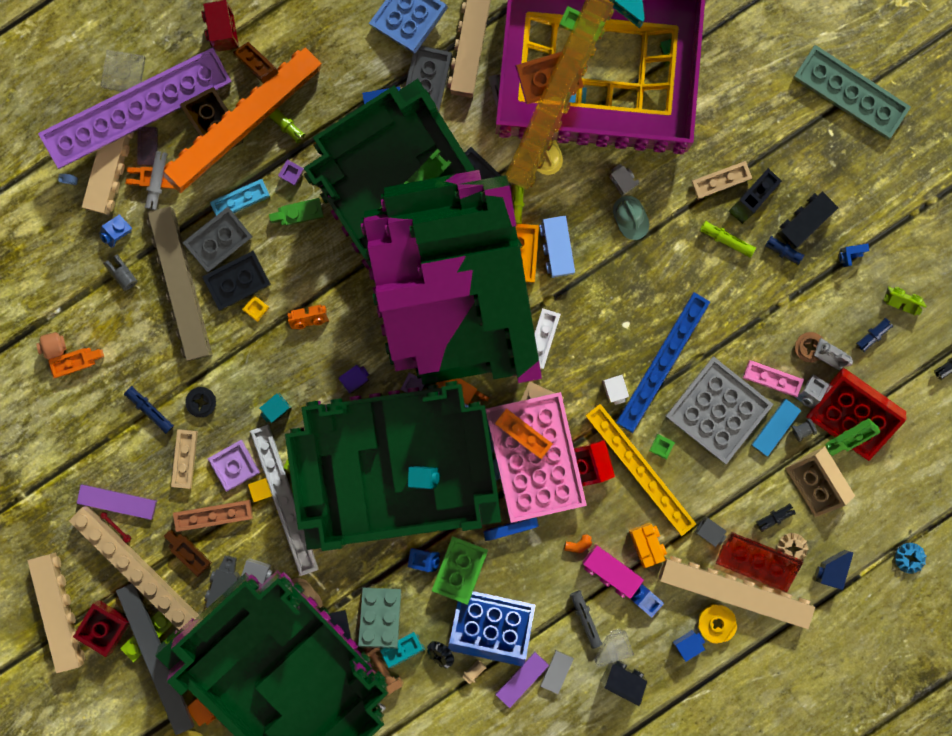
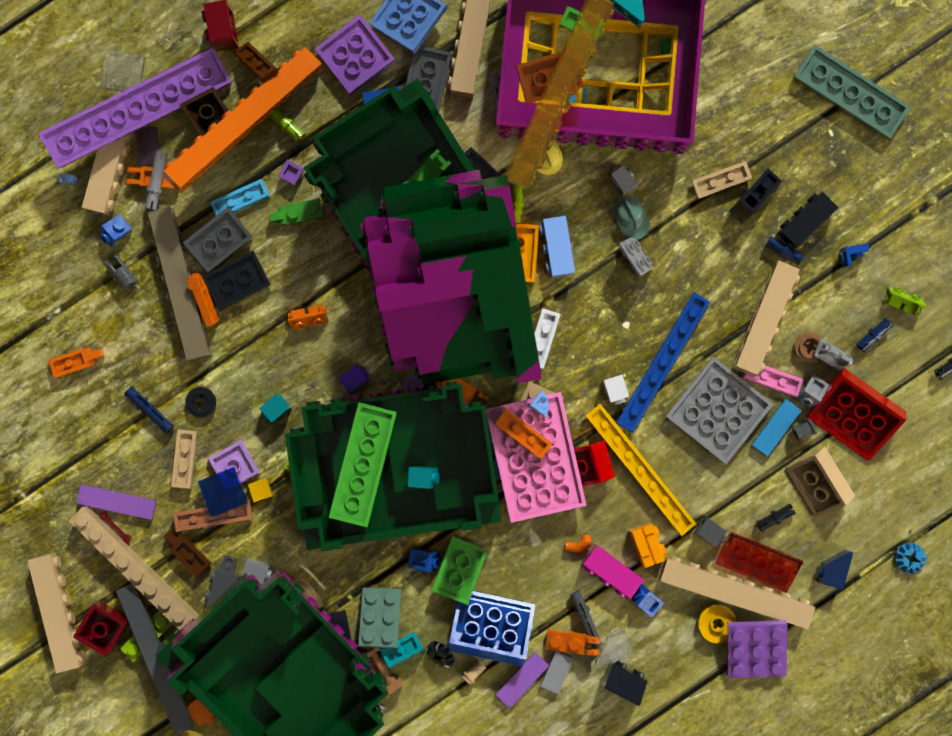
nougat head [36,332,67,359] -> none
yellow tile [242,295,270,322] -> none
white tile [250,425,319,576] -> none
blue beam [483,517,539,541] -> none
bright green tile [649,434,675,460] -> none
blue brick [673,630,705,662] -> none
lime pin [700,220,756,258] -> none
tan gear [777,533,809,564] -> none
bright green hinge [825,419,881,456] -> none
none -> orange hinge [186,273,219,327]
none -> clear blue tile [198,467,248,518]
none -> medium lavender plate [315,14,395,95]
none -> bright green plate [328,402,397,527]
none -> light blue tile [529,390,549,417]
none -> orange hinge [546,629,601,656]
none -> light grey hinge [619,237,653,277]
none -> medium lavender plate [727,620,787,678]
none -> tan brick [732,260,800,377]

